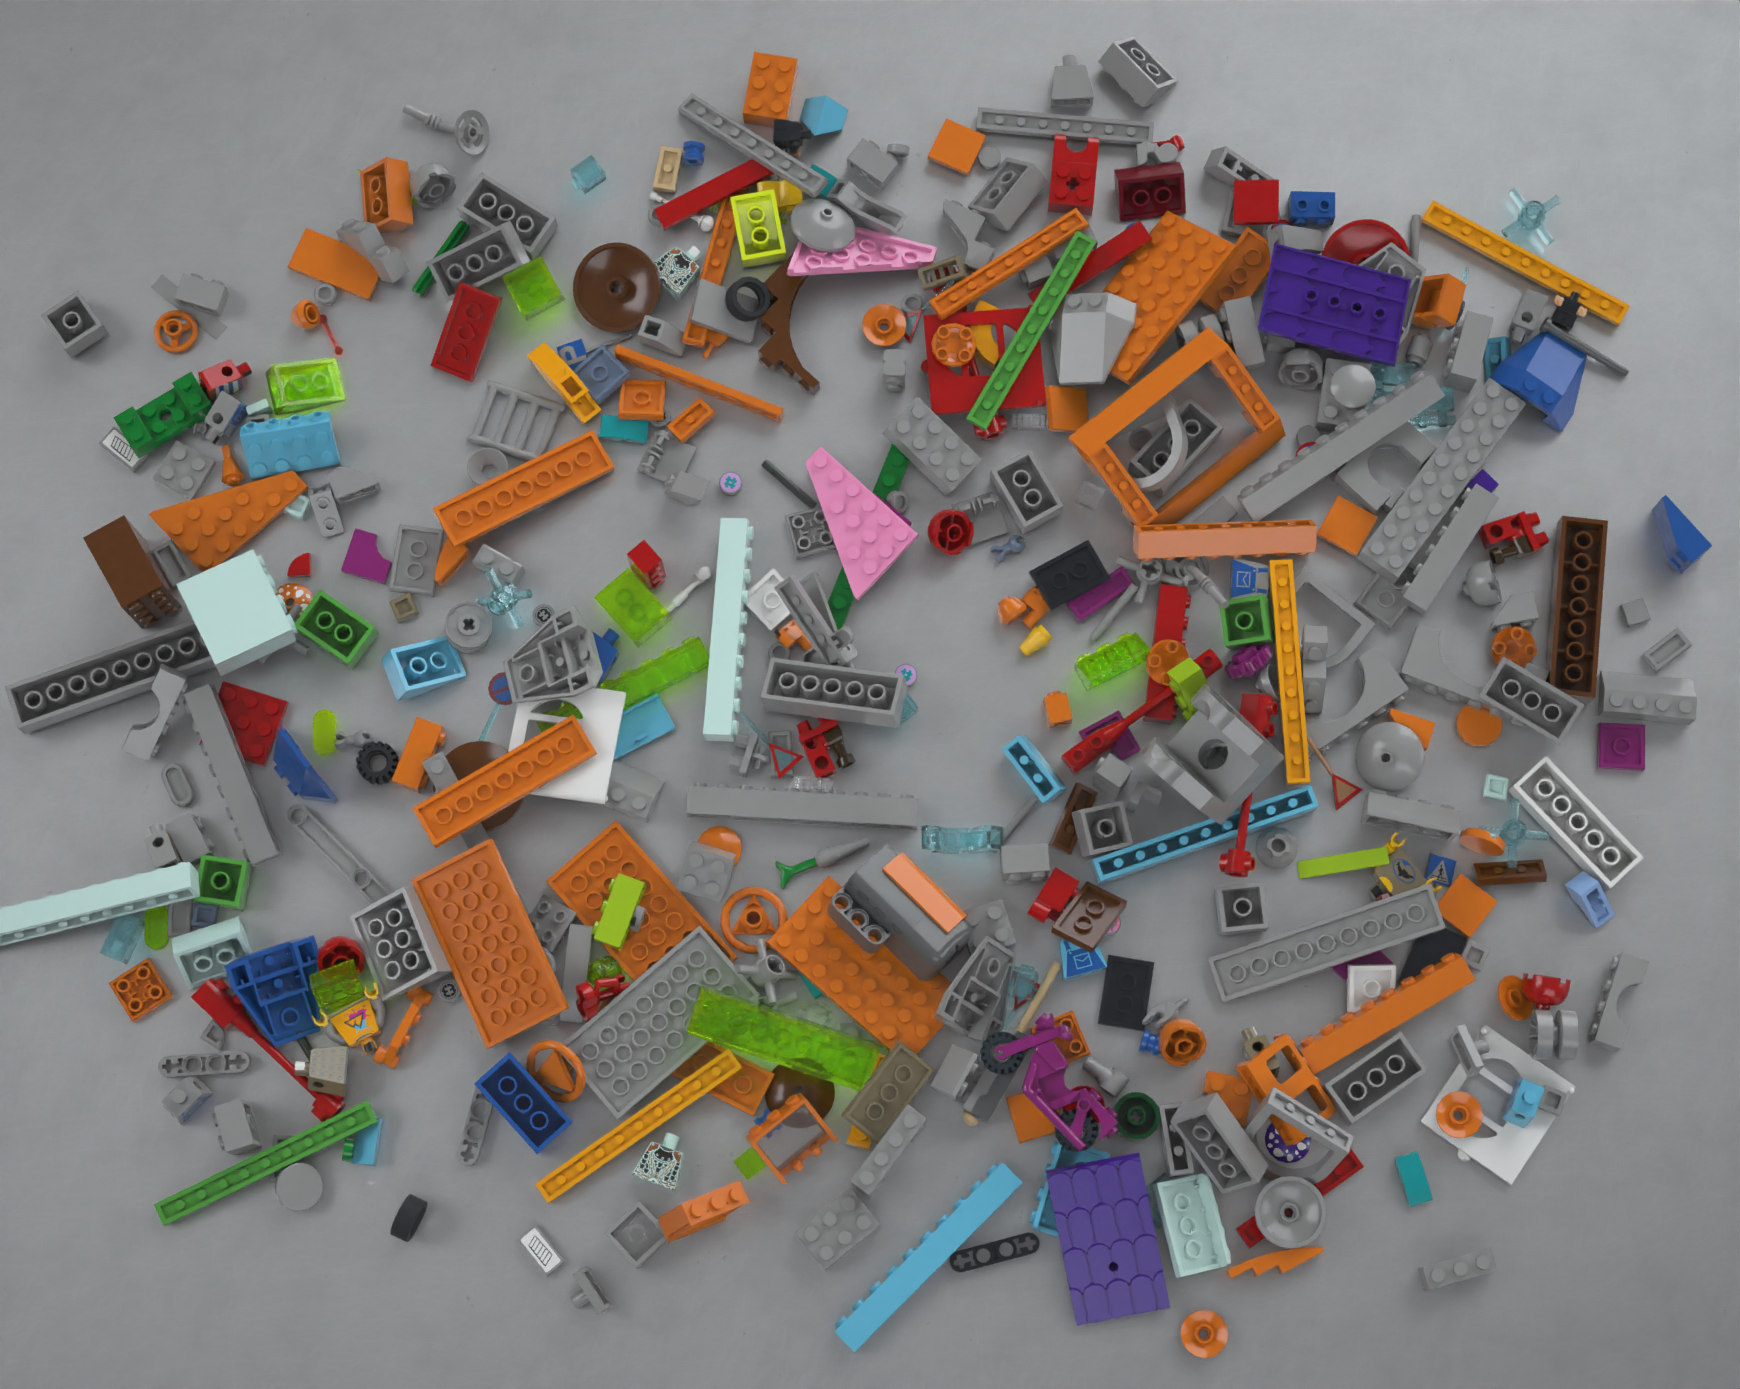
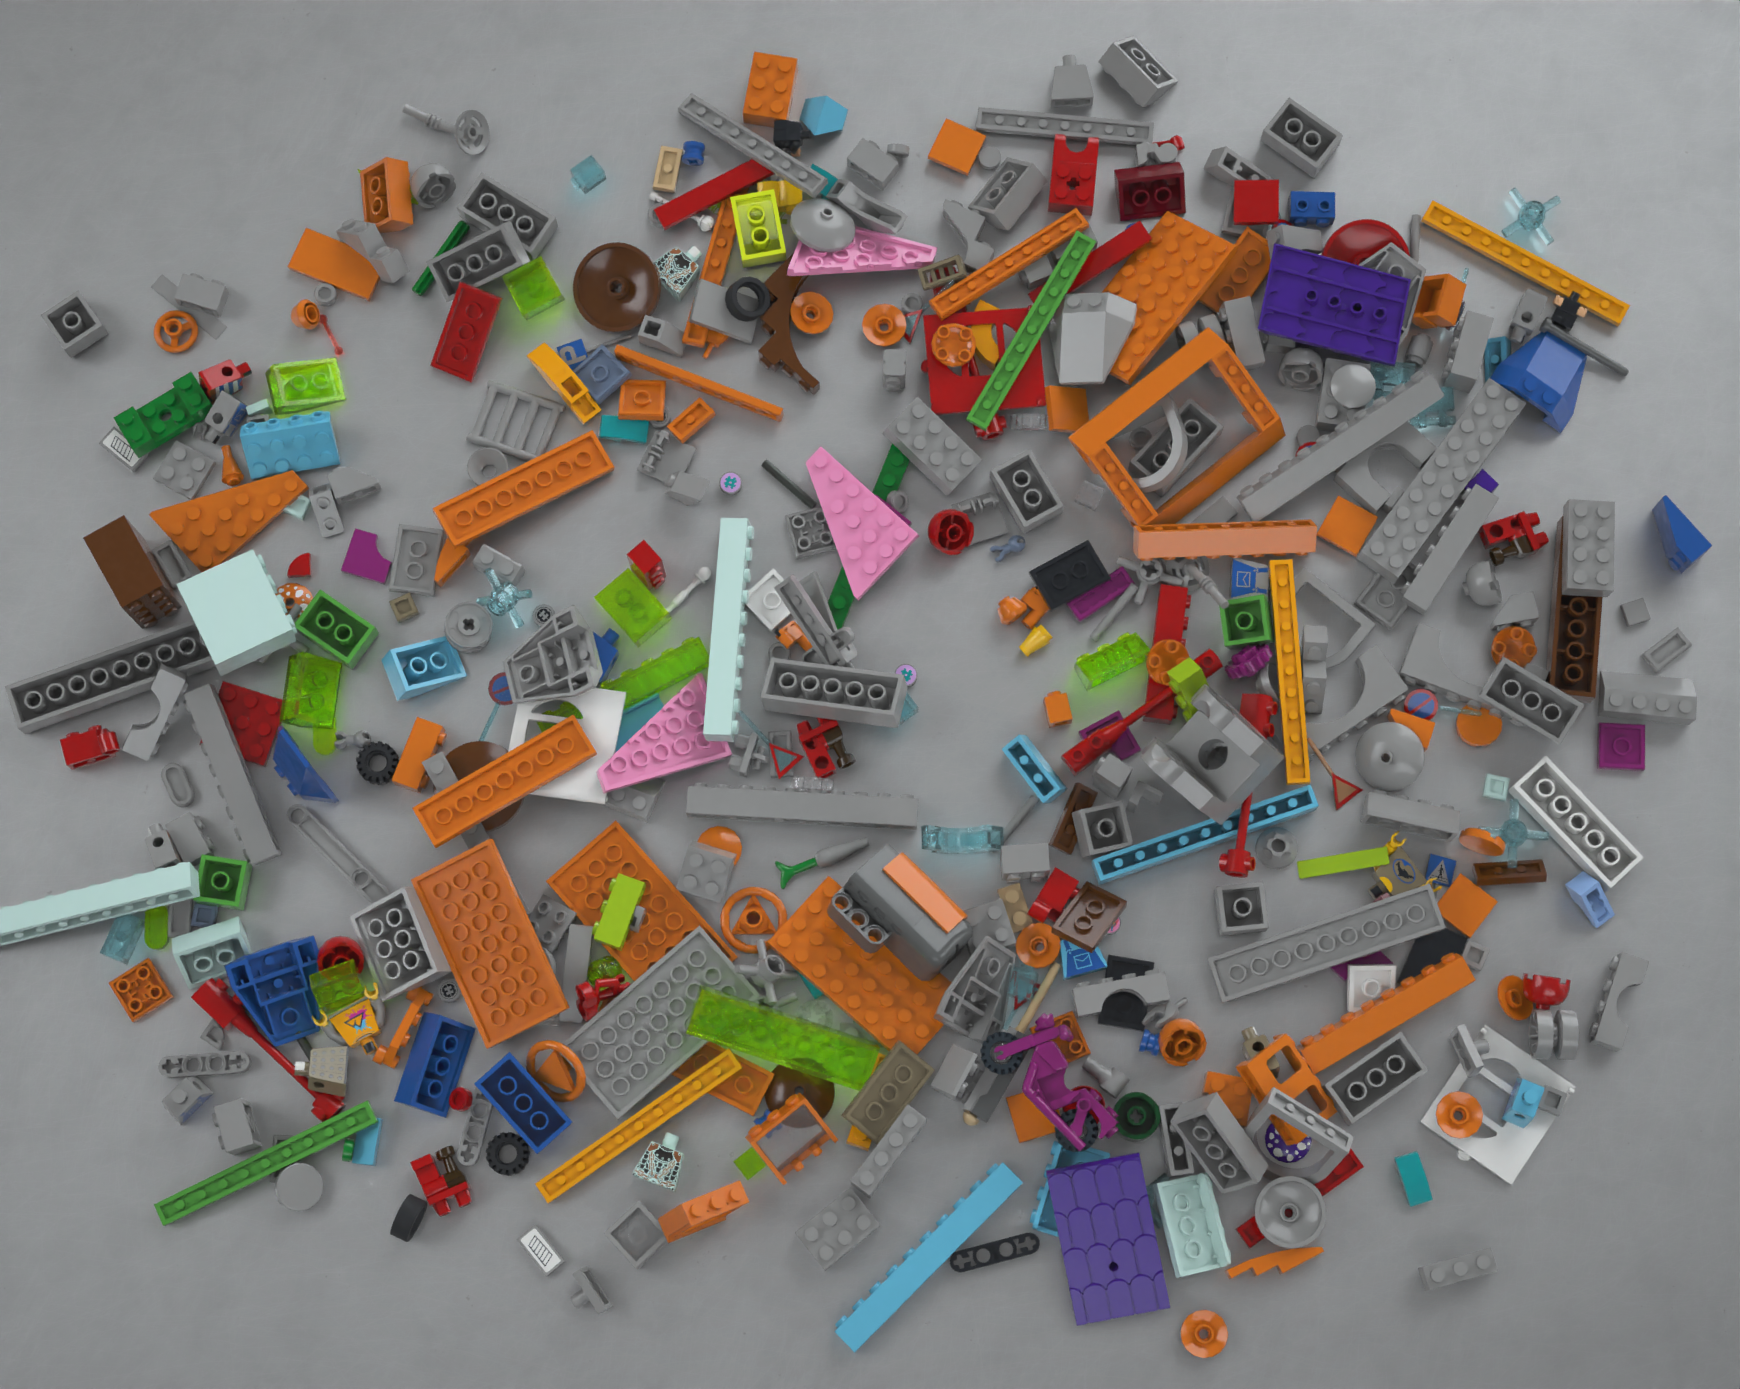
none -> red hinge [60,725,120,770]
none -> clear neon green slope [279,652,342,729]
none -> blue slope [394,1012,476,1118]
none -> red hips [410,1145,472,1217]
none -> red tile [449,1087,473,1112]
none -> black tyre [486,1132,530,1176]
none -> bright pink wing [596,673,732,793]
none -> orange dish [790,292,834,334]
none -> tan plate [997,883,1033,934]
none -> orange dish [1016,923,1061,969]
none -> light grey arch [1072,969,1170,1018]
none -> light grey brick [1260,98,1343,178]
none -> piece [1404,688,1482,720]
none -> light grey brick [1562,499,1615,597]

